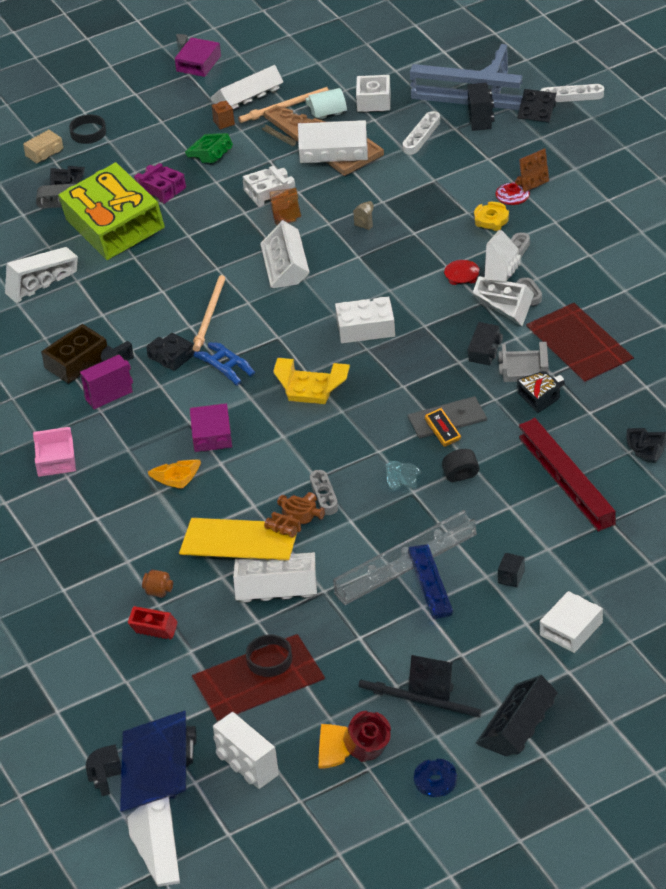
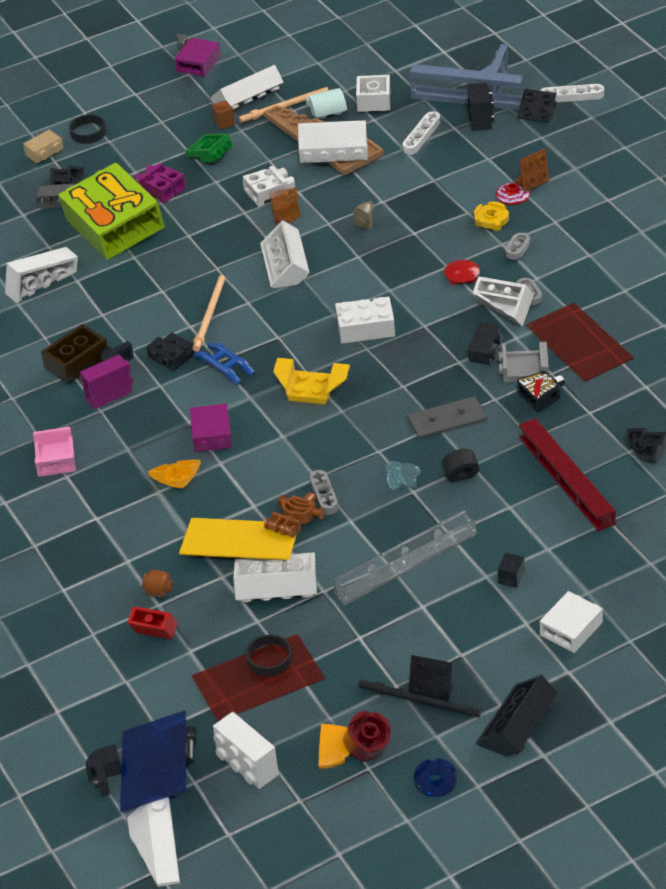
dark tan piece [262,124,296,146] -> none
clear blue plate [408,544,453,619] -> none
tile [424,408,461,447] -> none
white slope [485,230,521,281] -> none

